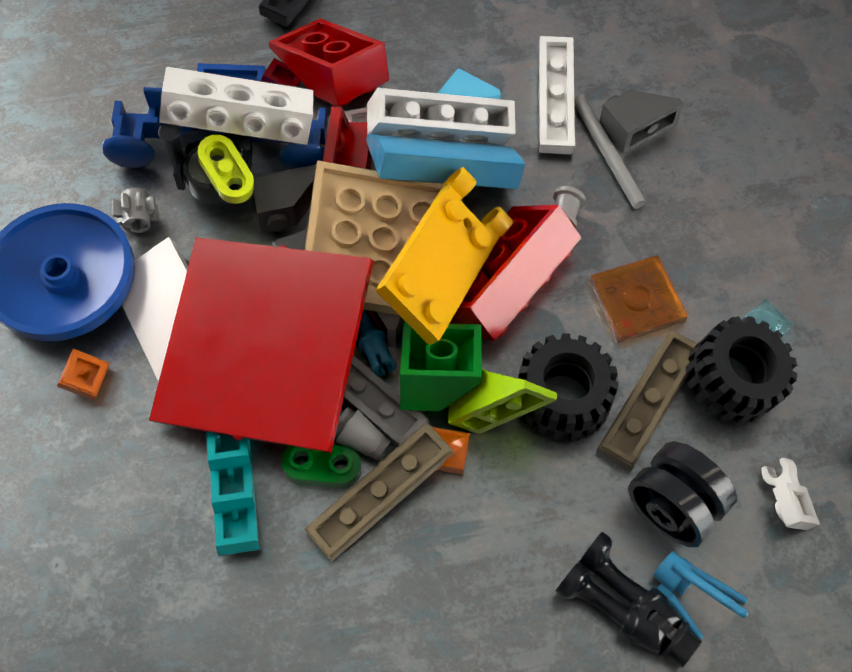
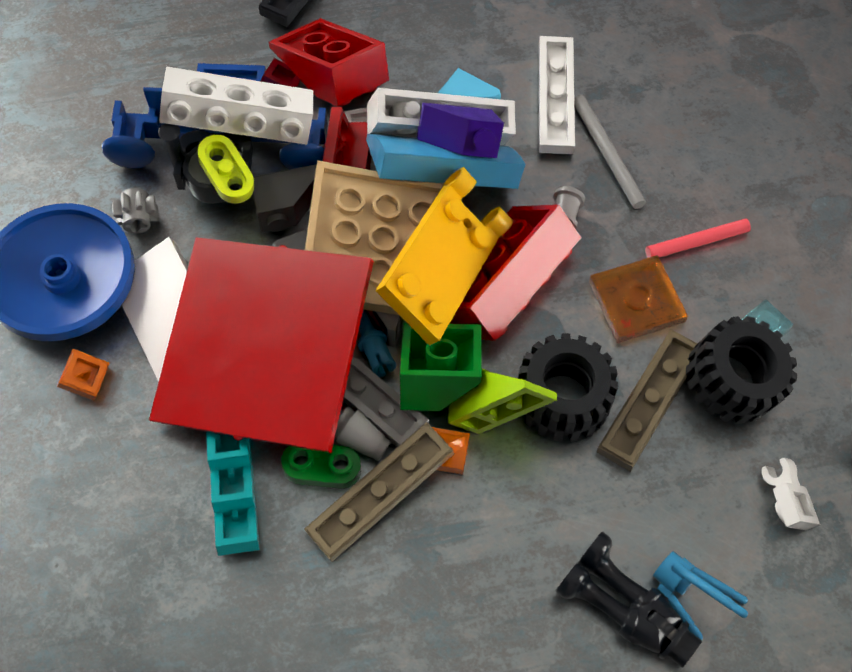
dark grey slope [599,90,684,154] -> none
black wheel [628,441,737,547] -> none
none -> dark purple slope [417,102,504,158]
none -> coral bar [645,218,751,260]

